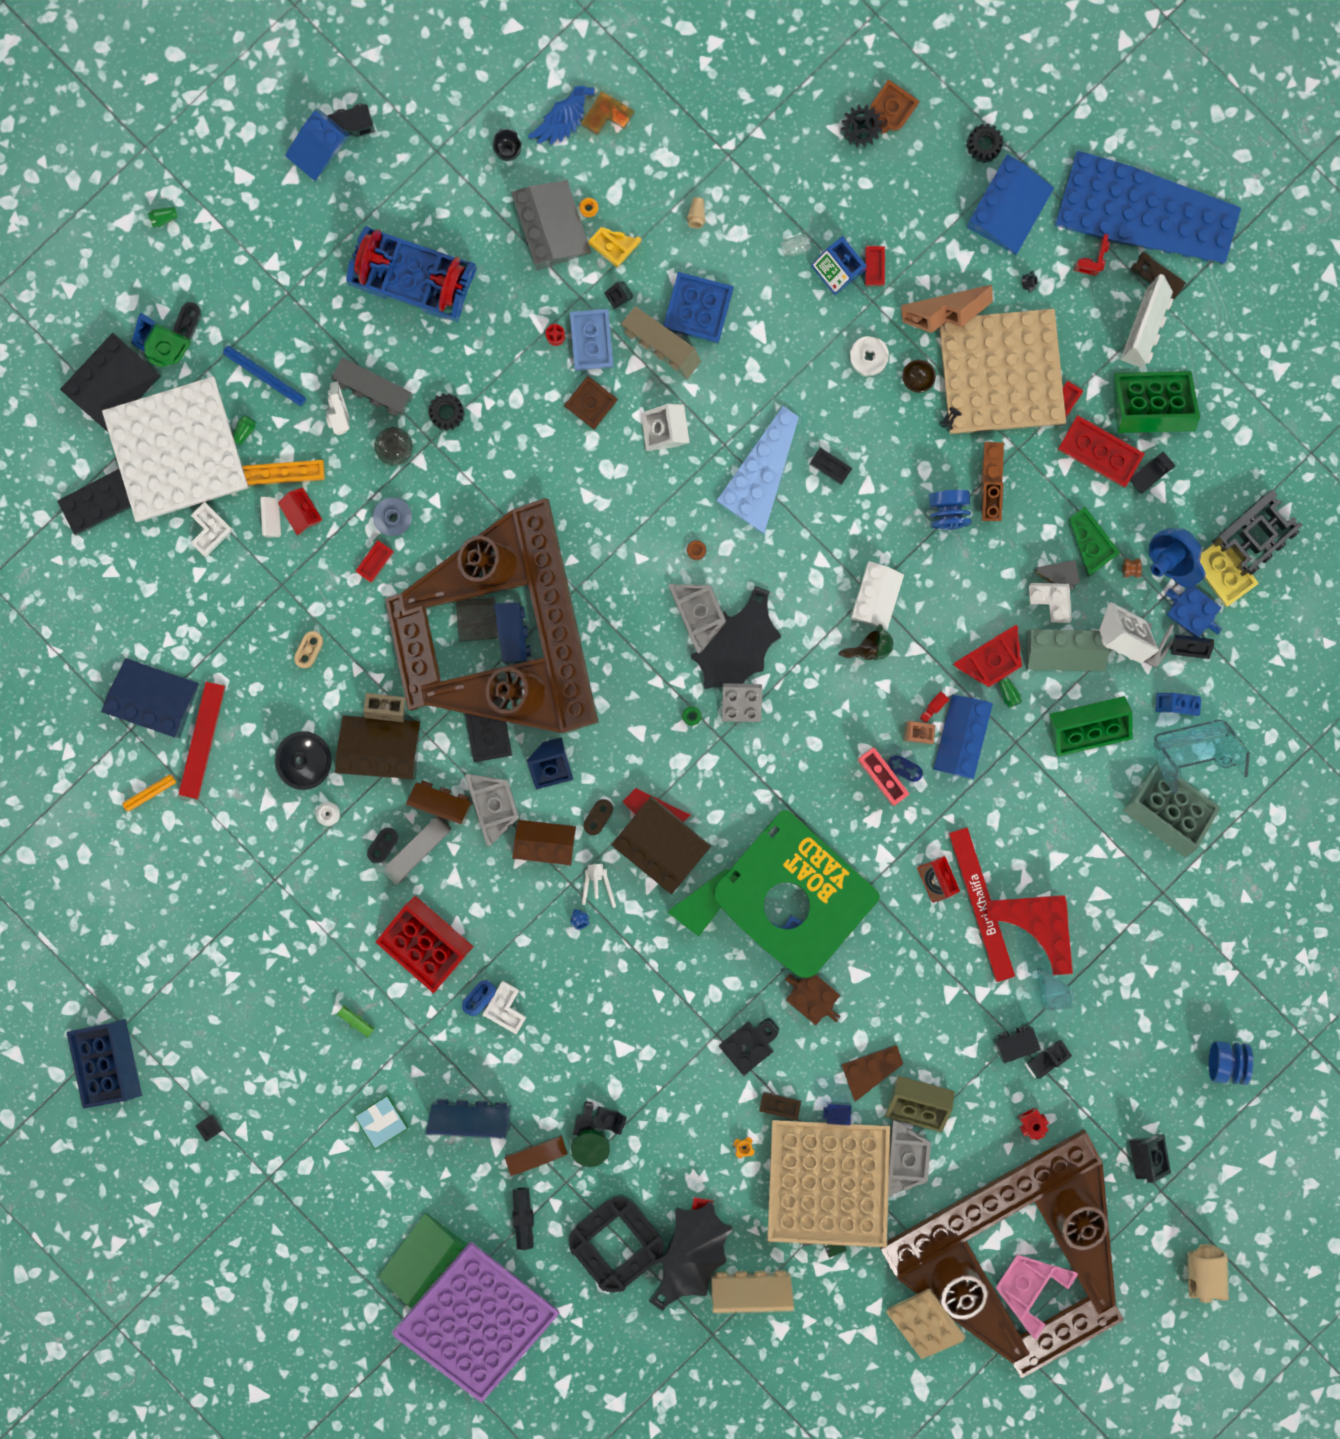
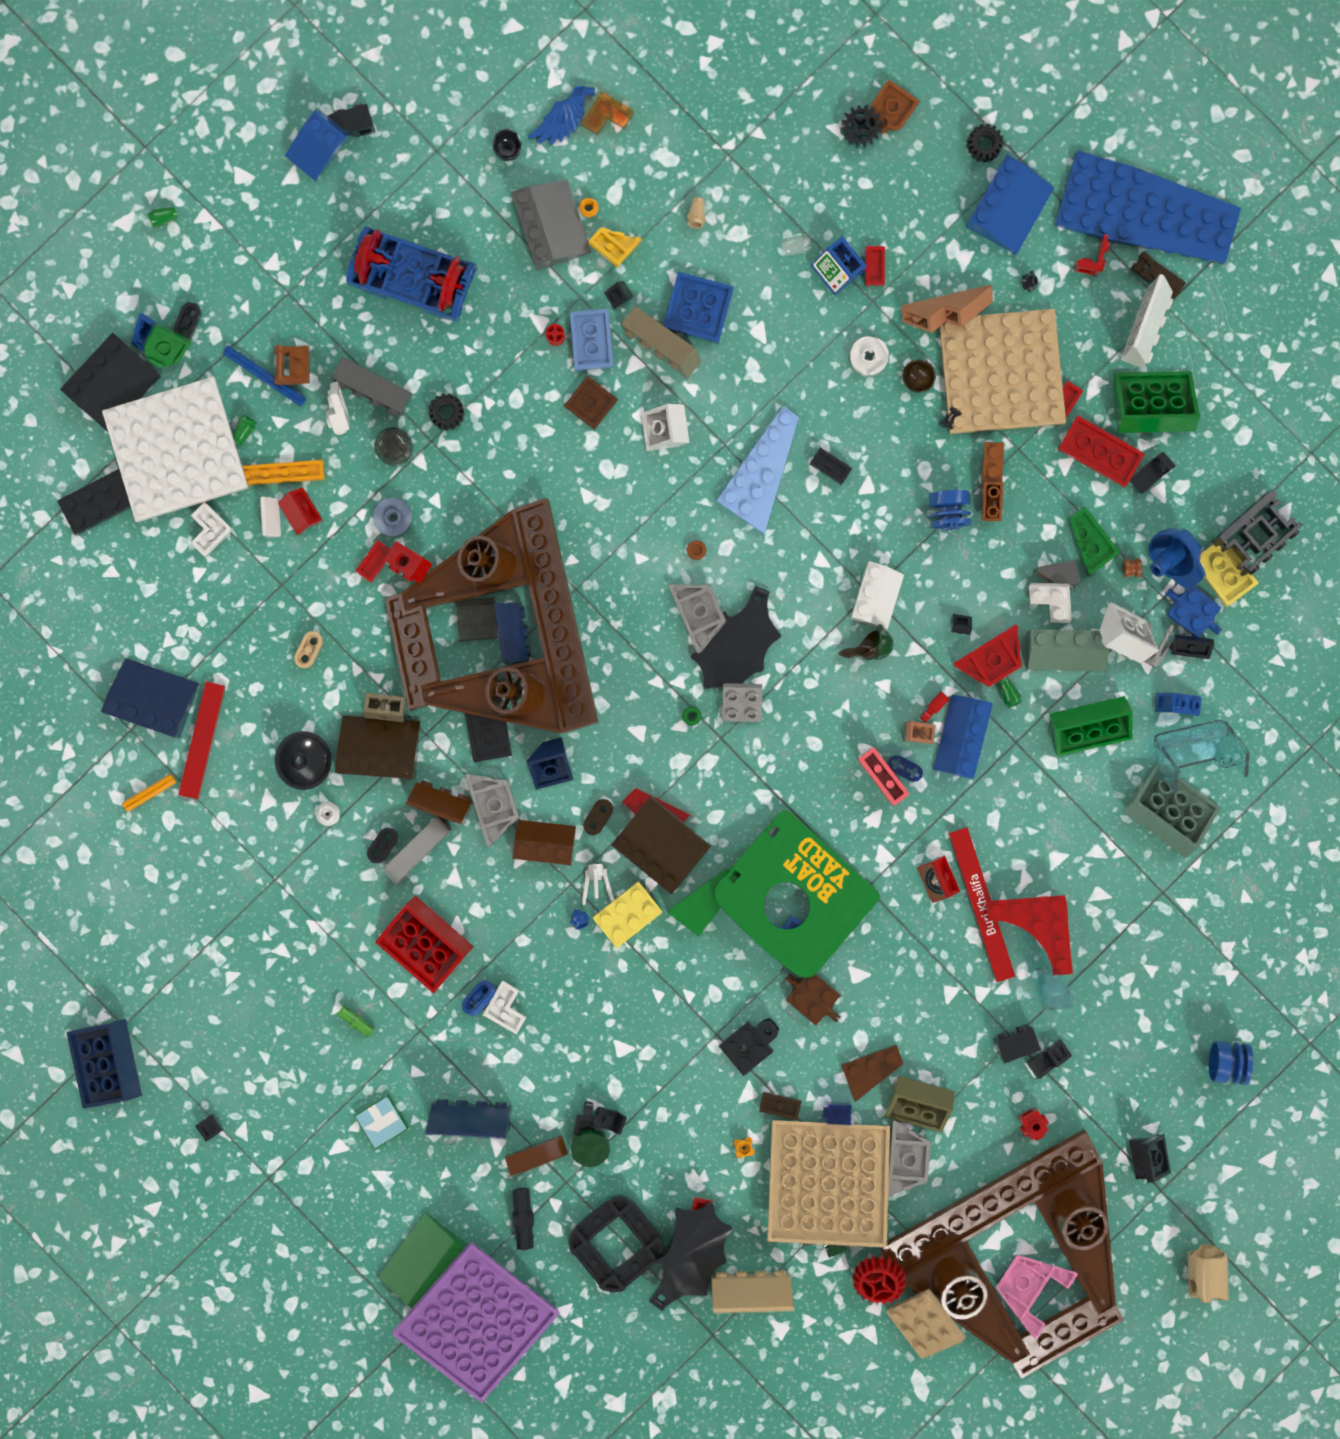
none -> dark orange plate [274,345,310,385]
none -> red brick [384,541,433,583]
none -> light yellow plate [592,881,662,948]
none -> red gear [852,1254,906,1306]
none -> black plate [951,614,972,635]

